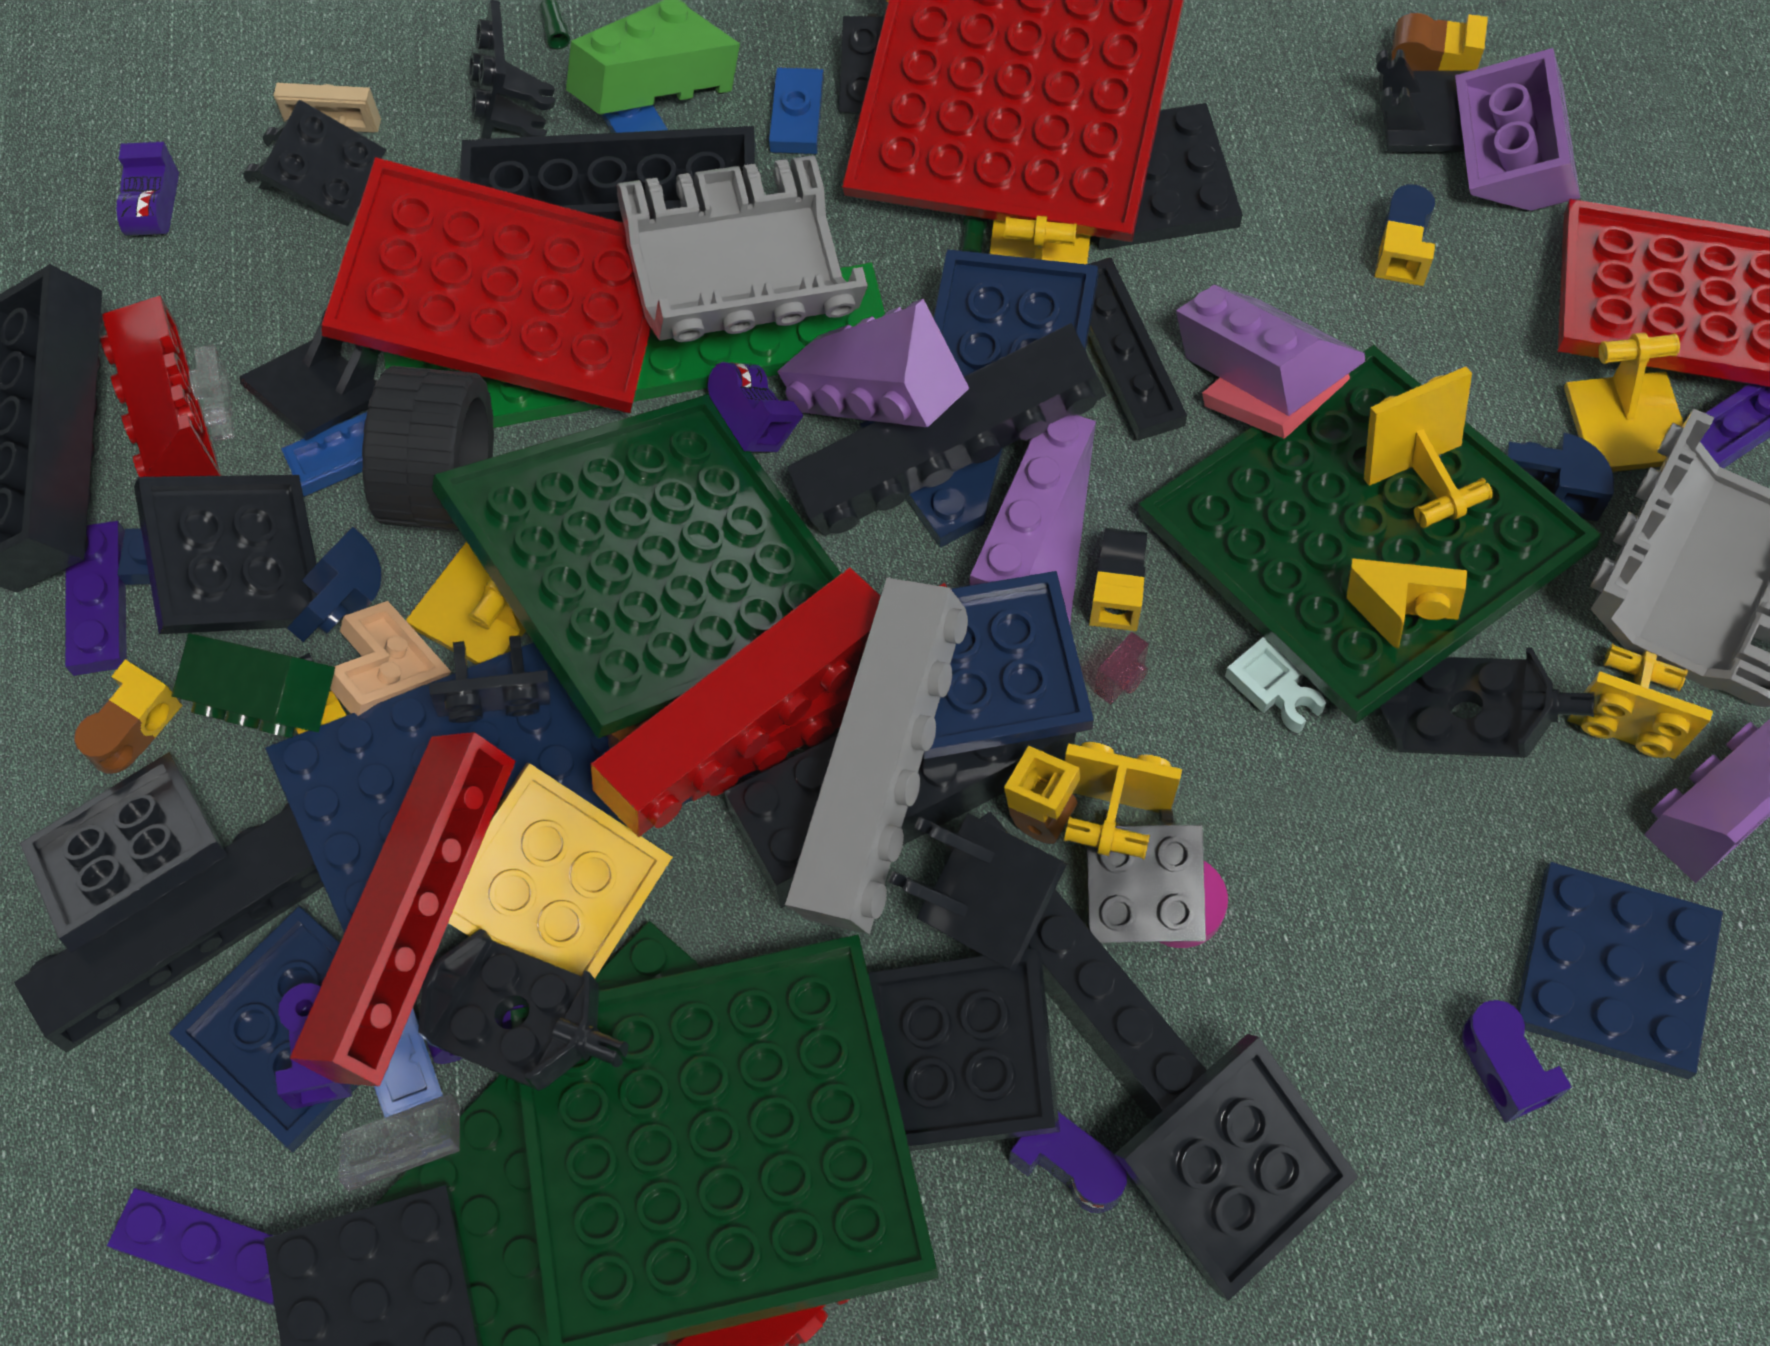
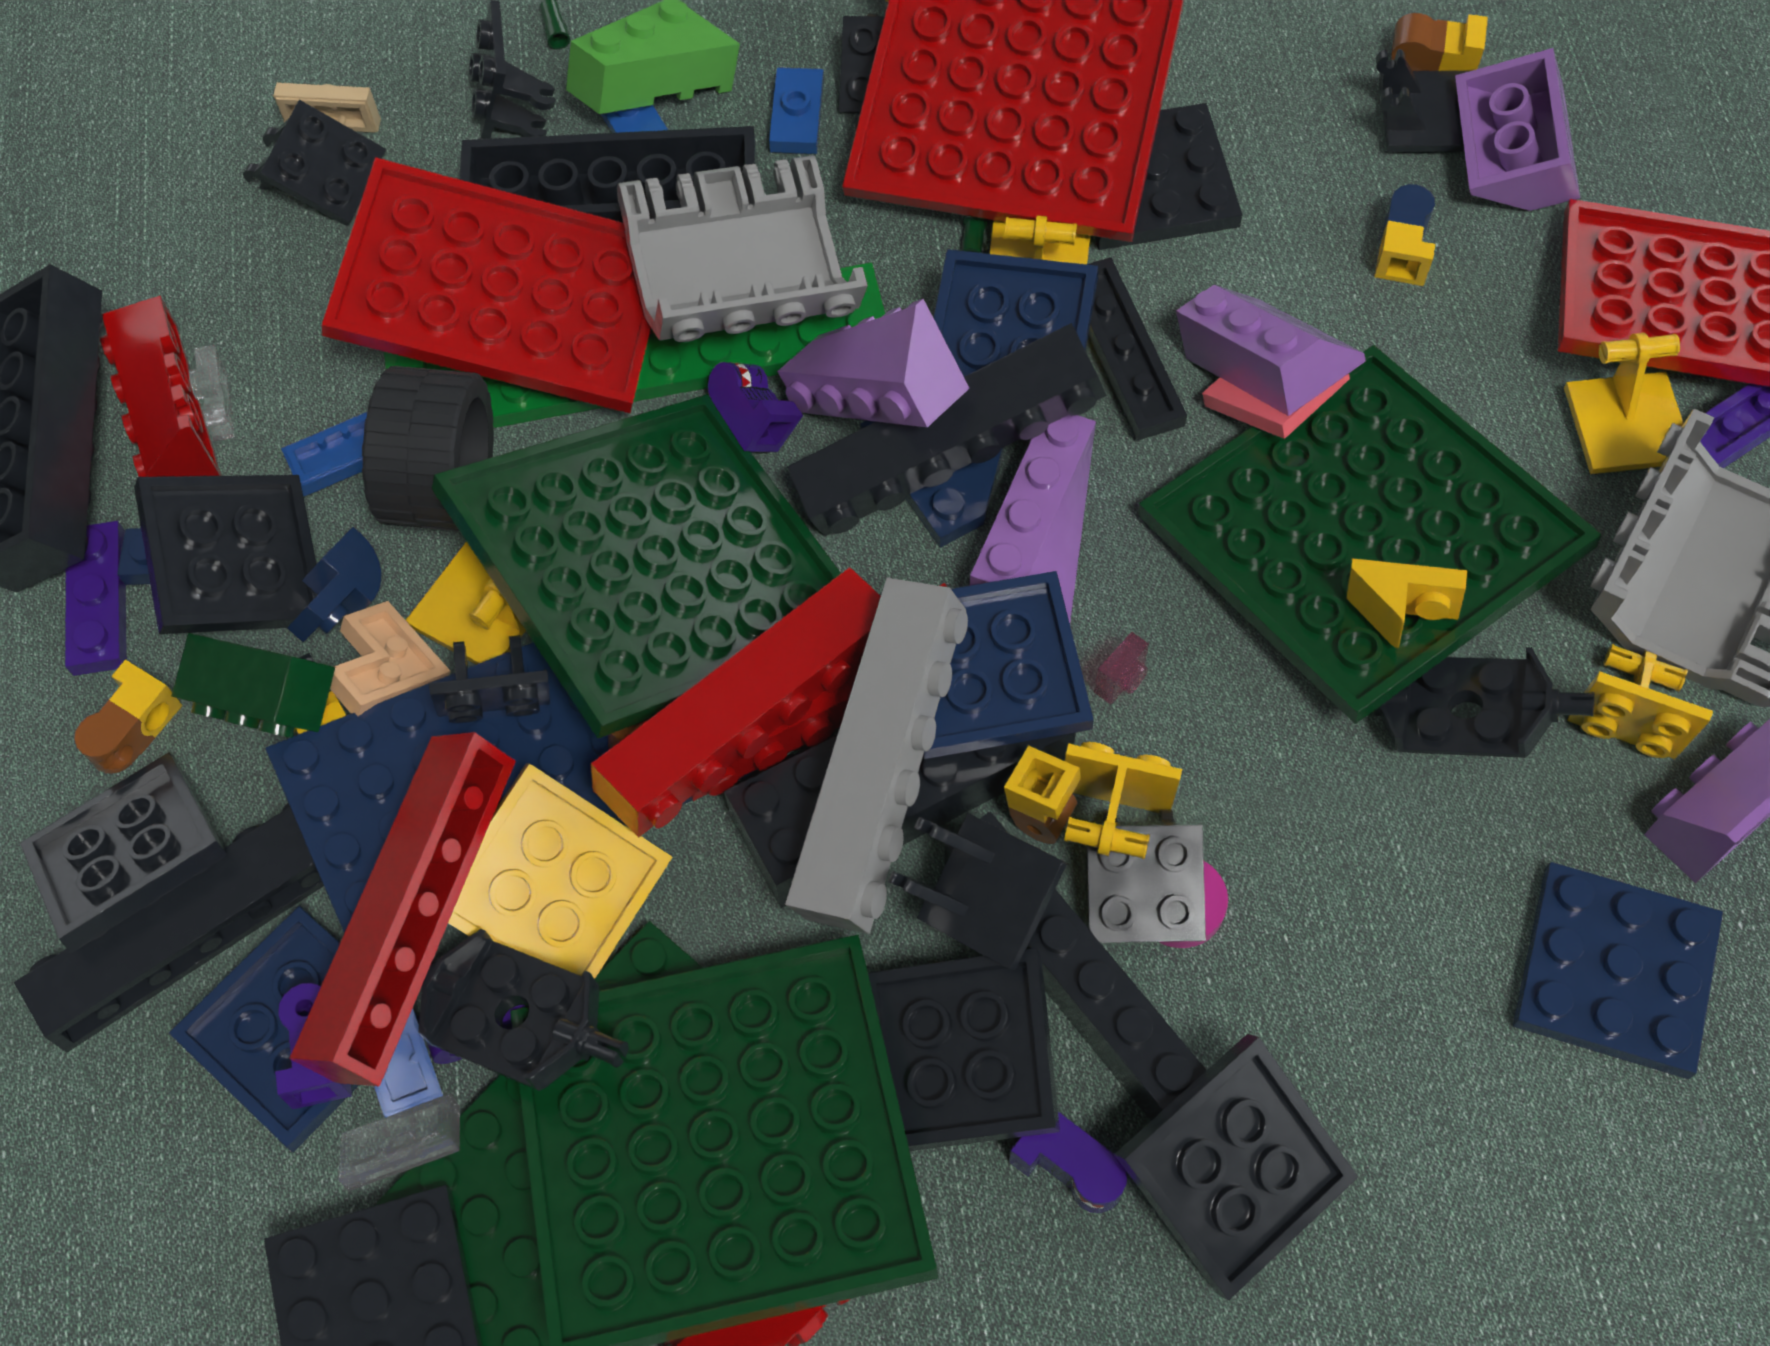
dark purple plate [107,1188,275,1307] -> none
dark purple leg [116,142,179,236] -> none
black plate [240,308,382,441] -> none
leg [1089,527,1147,632] -> none
light aqua plate [1225,637,1326,733] -> none
yellow plate [1364,366,1492,528] -> none
dark purple leg [1461,1000,1572,1124] -> none
dark blue brick [1504,433,1614,521] -> none

